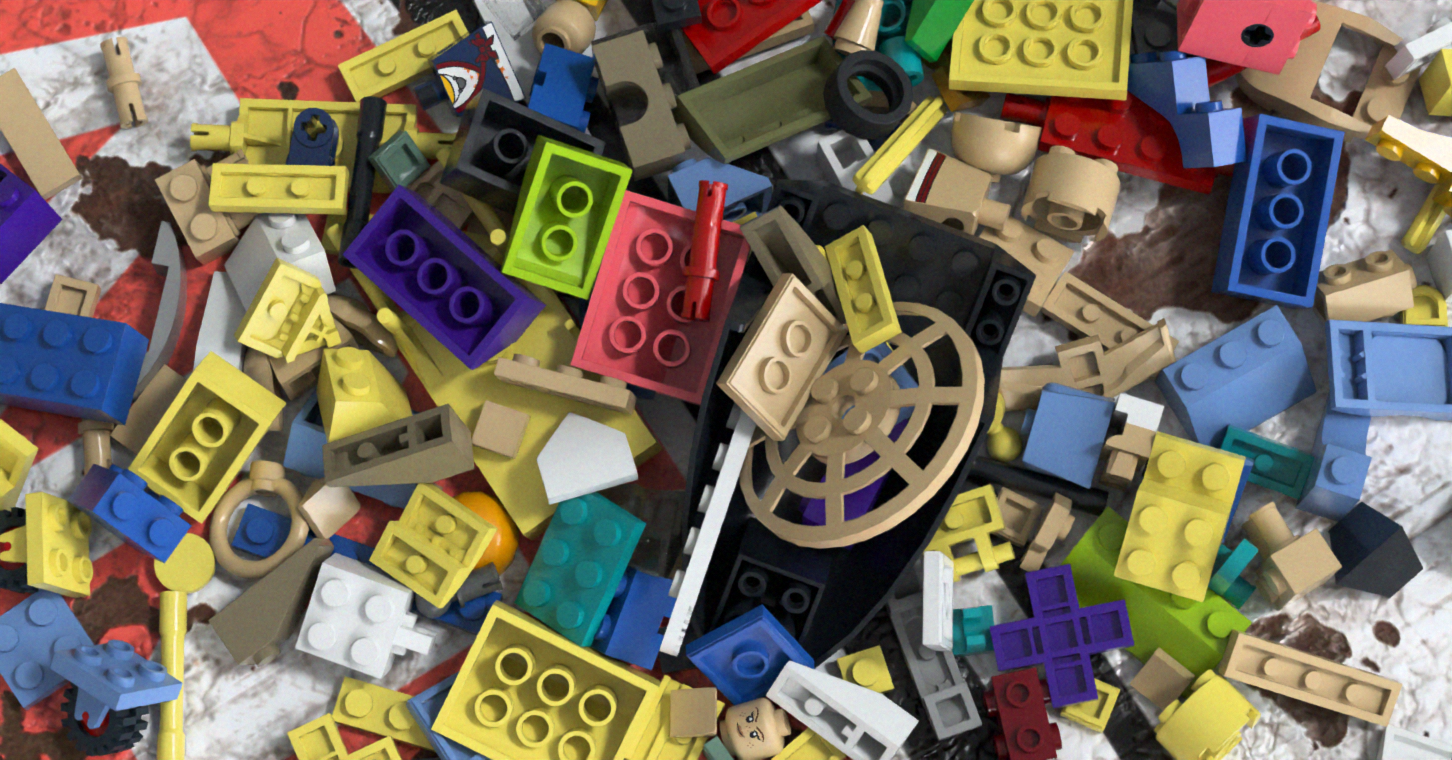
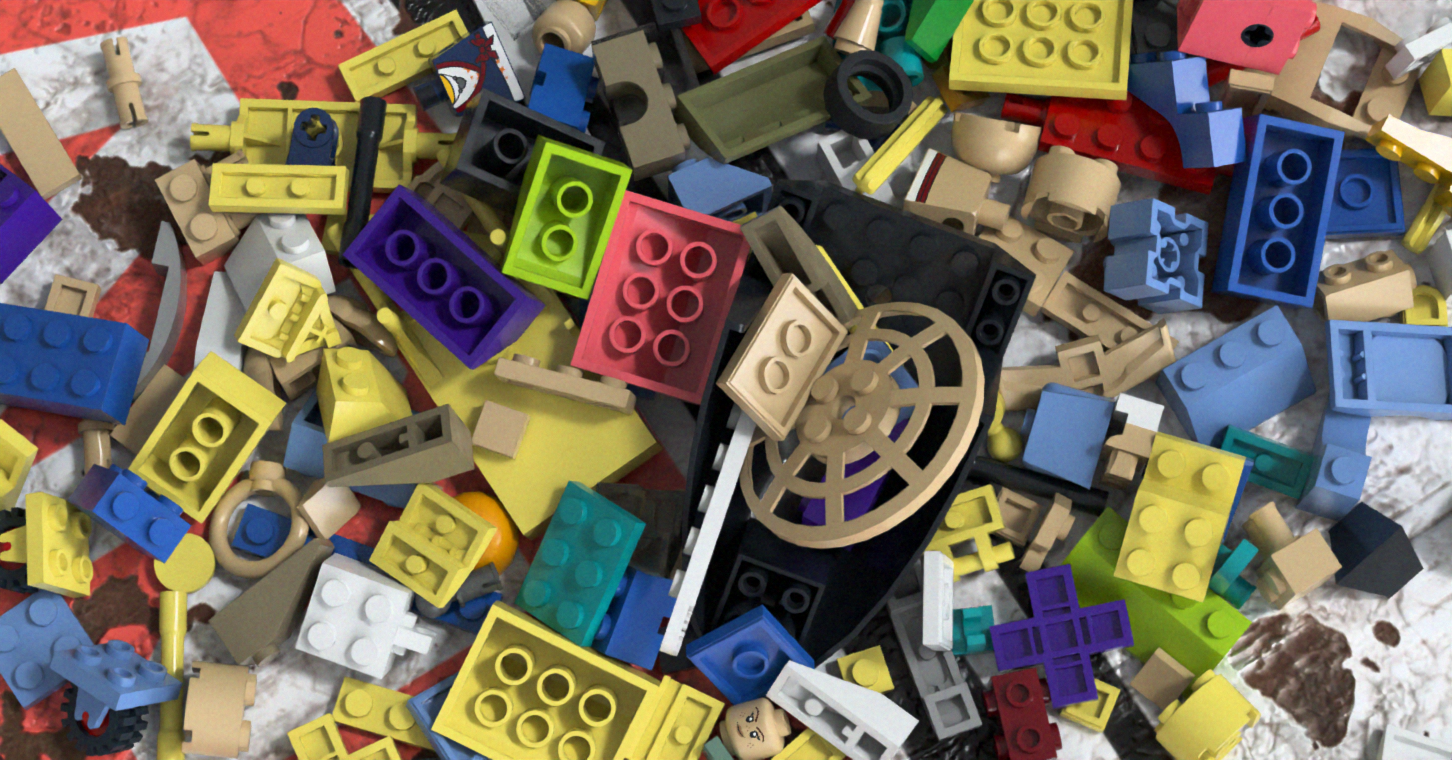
sand green tile [368,130,431,192] -> none
white slope [536,412,638,505] -> none
tan slope [670,687,717,737] -> none
red pin [681,180,728,322] -> none
light yellow plate [825,225,902,354] -> none
tan plate [1218,629,1403,727] -> none
none -> tan brick [182,661,257,759]
none -> medium blue brick [1103,198,1209,314]
none -> tan tile [1216,69,1275,118]
none -> blue plate [1325,148,1405,239]

